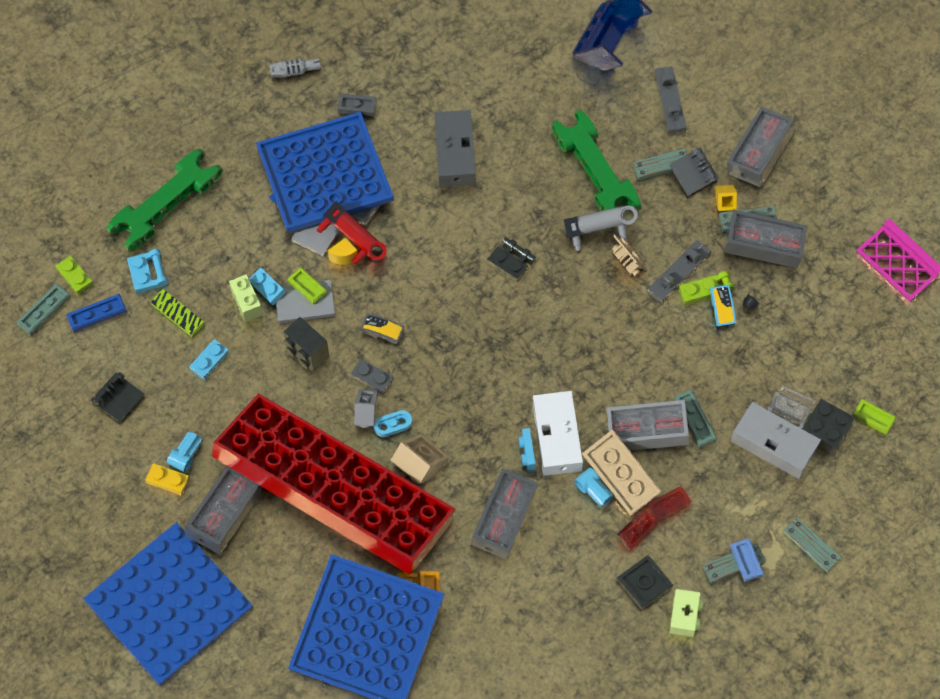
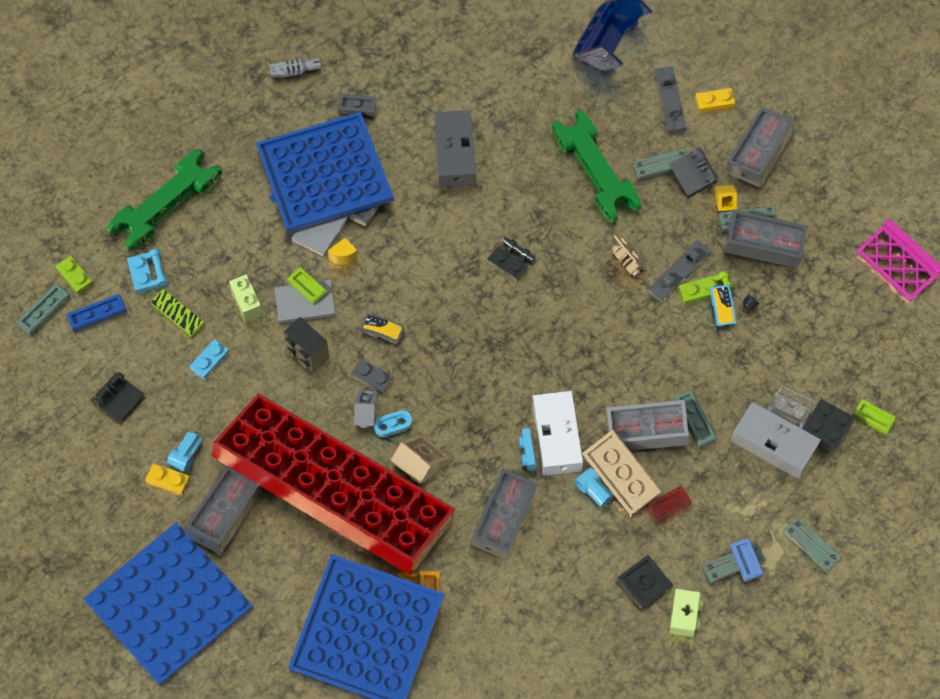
medium azure plate [249,267,286,305] -> none
red piece [317,201,387,265] -> none
light grey piece [564,205,638,251] -> none
clear red plate [617,508,658,550] -> none
none -> yellow plate [695,88,735,112]

